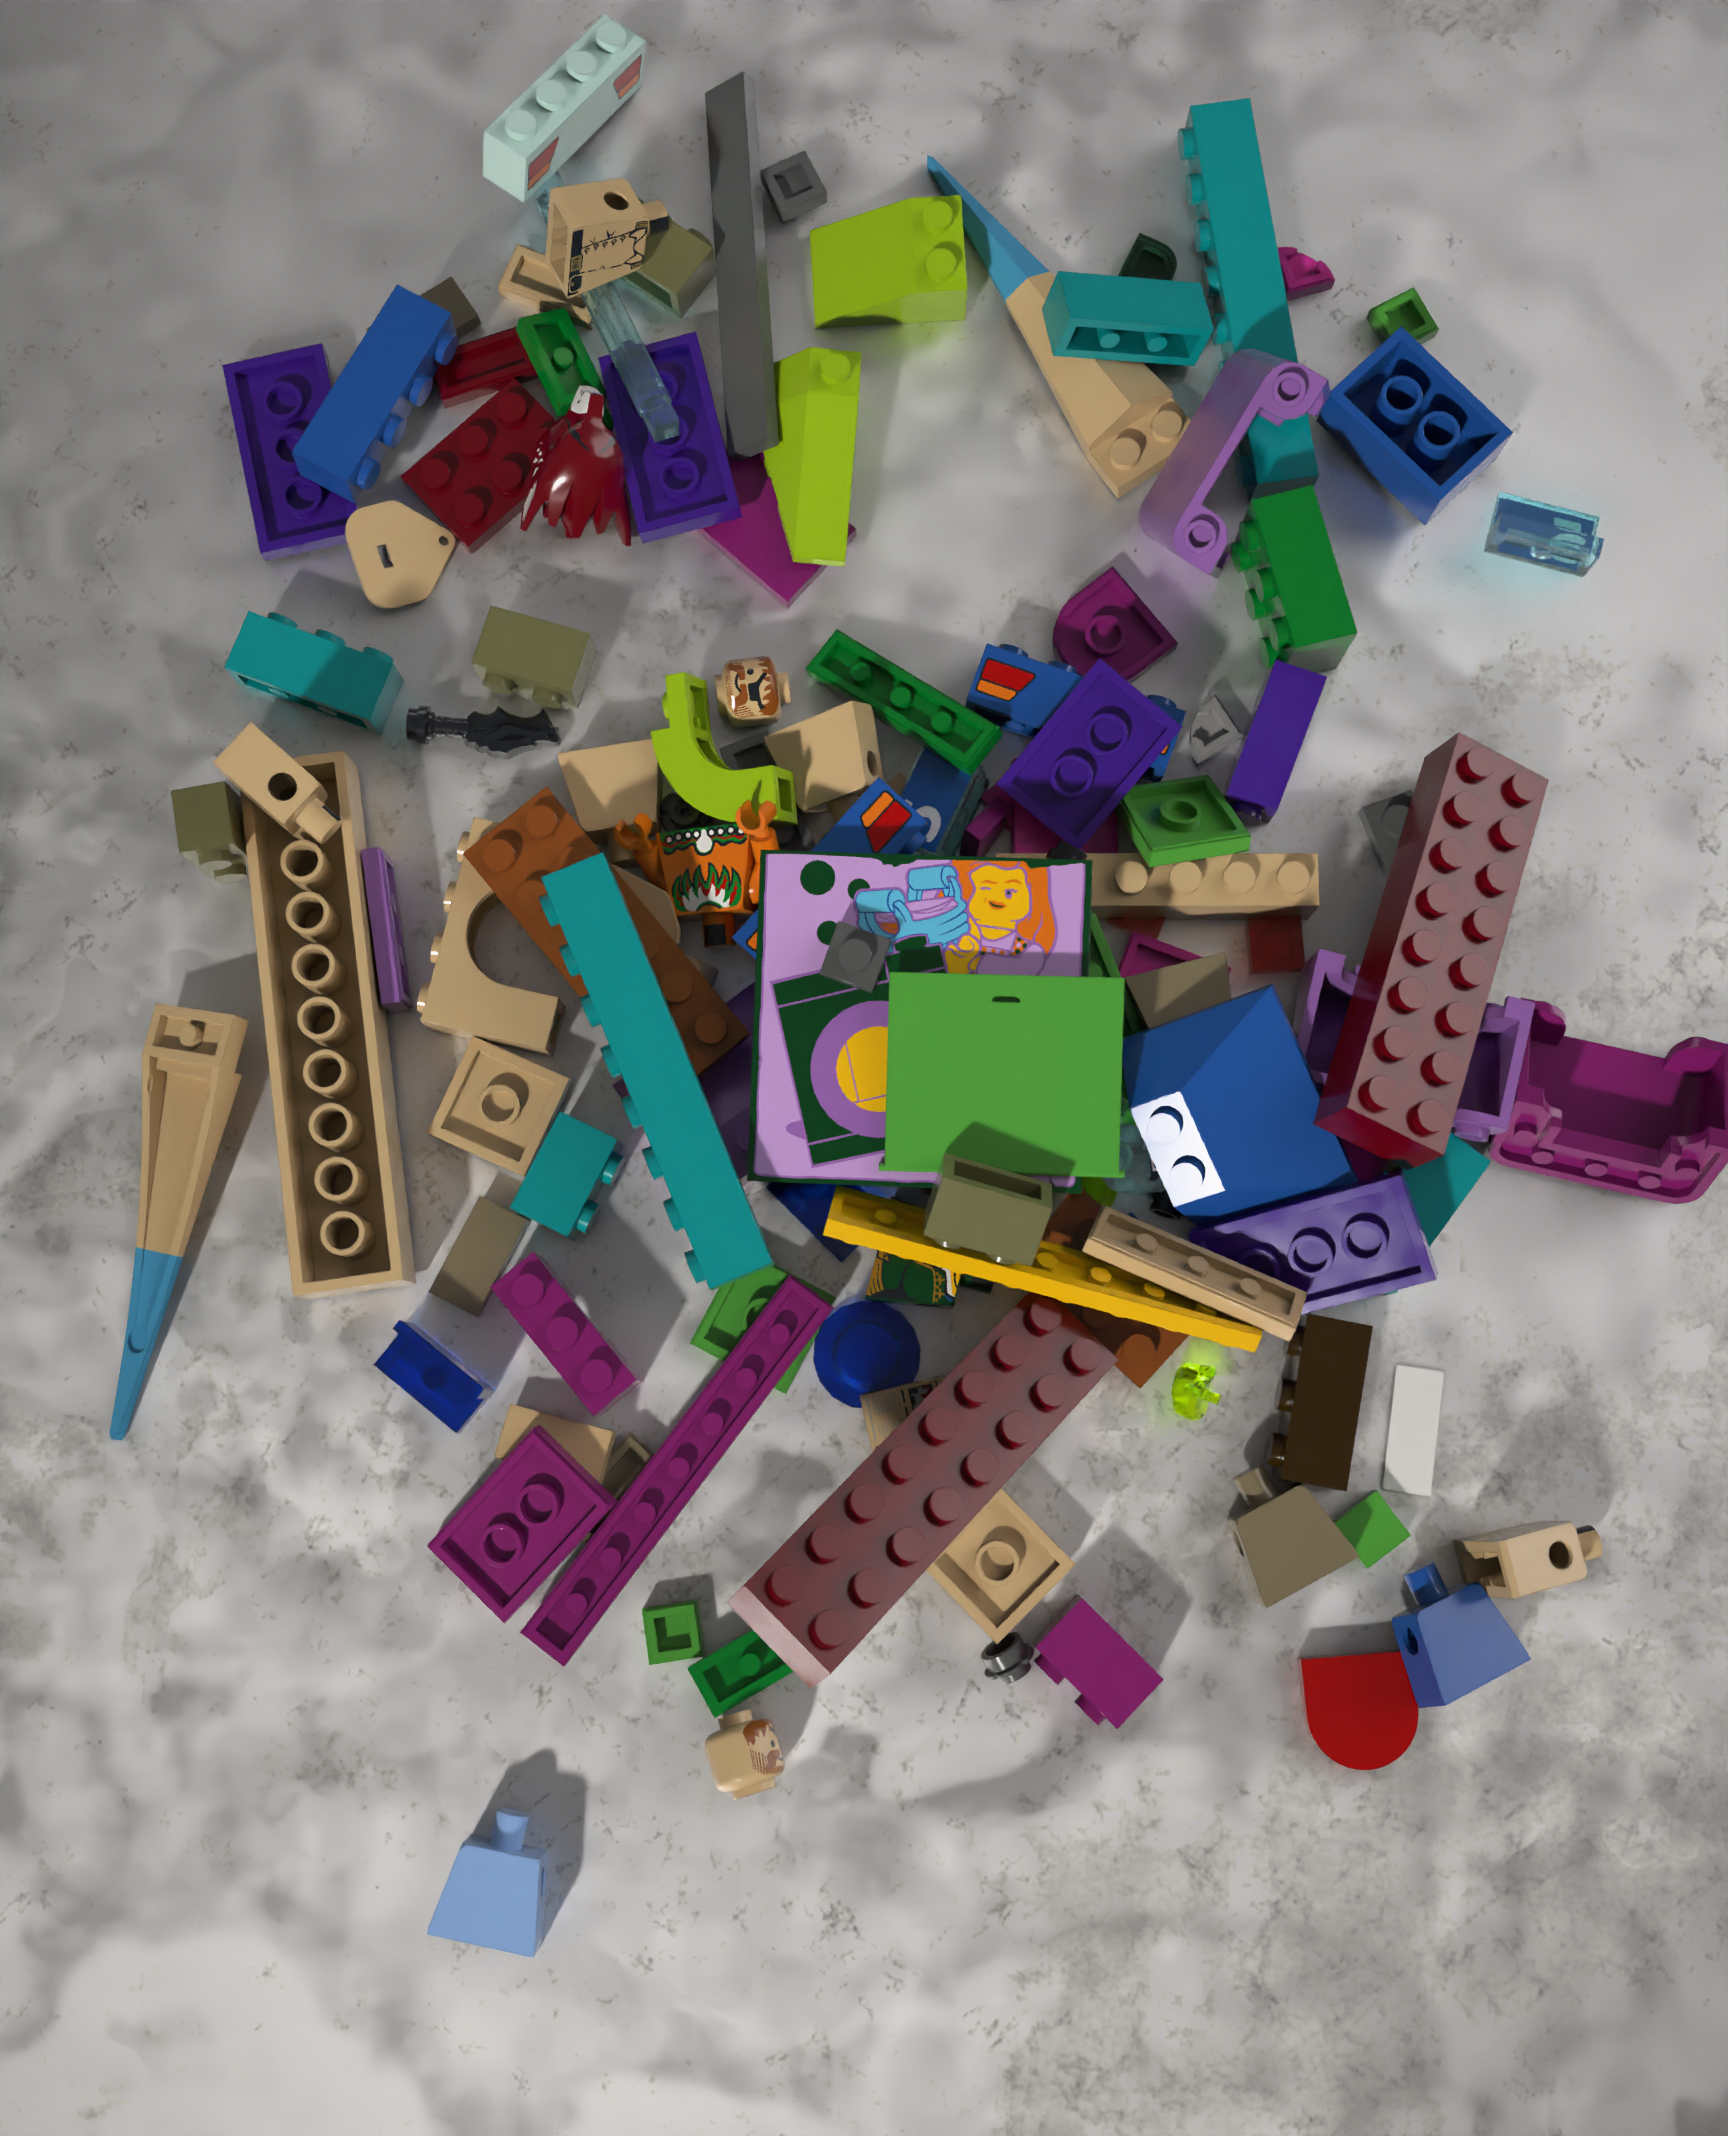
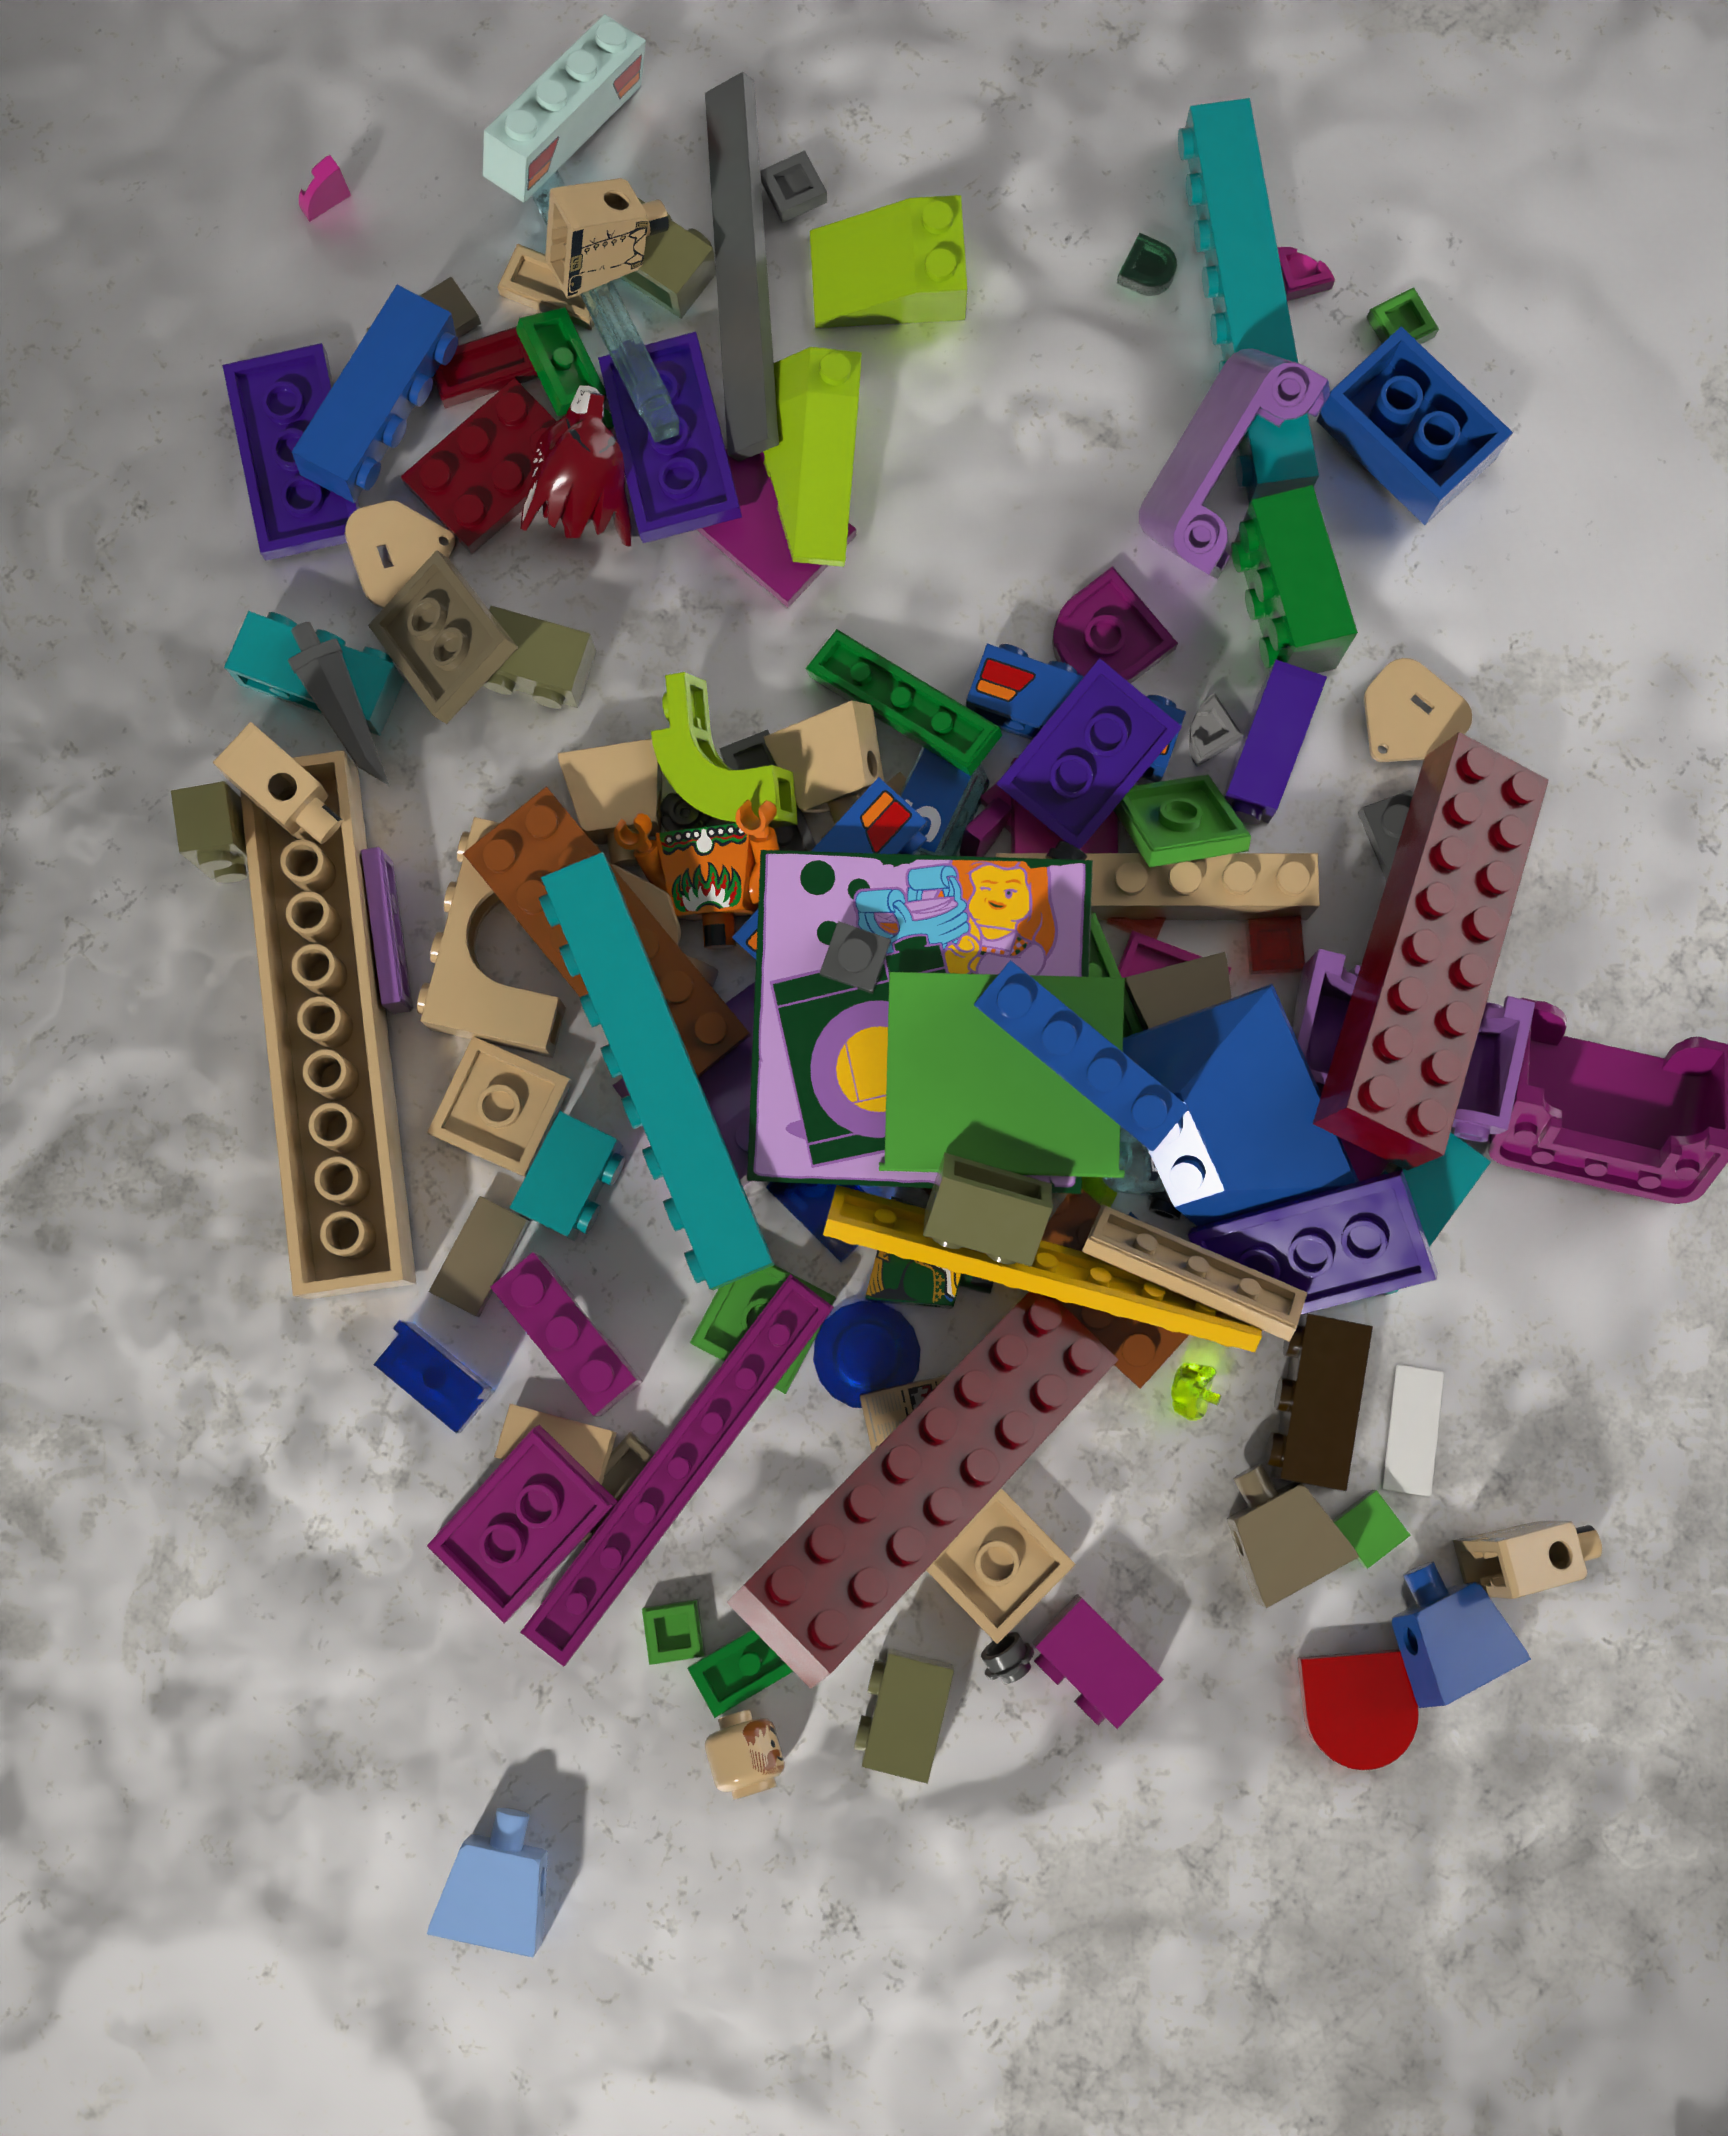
tan plate [110,1003,249,1440] -> none
black piece [406,705,561,760] -> none
head [714,656,791,728] -> none
tan plate [927,155,1191,498] -> none
teal brick [1042,271,1214,366] -> none
clear light blue panel [1484,492,1604,577] -> none
none -> dark grey bar [288,622,389,786]
none -> dark pink tile [298,155,351,222]
none -> dark tan plate [368,550,518,724]
none -> olive piece [854,1648,954,1784]
none -> blue brick [974,960,1190,1152]
none -> tan piece [1364,658,1472,762]

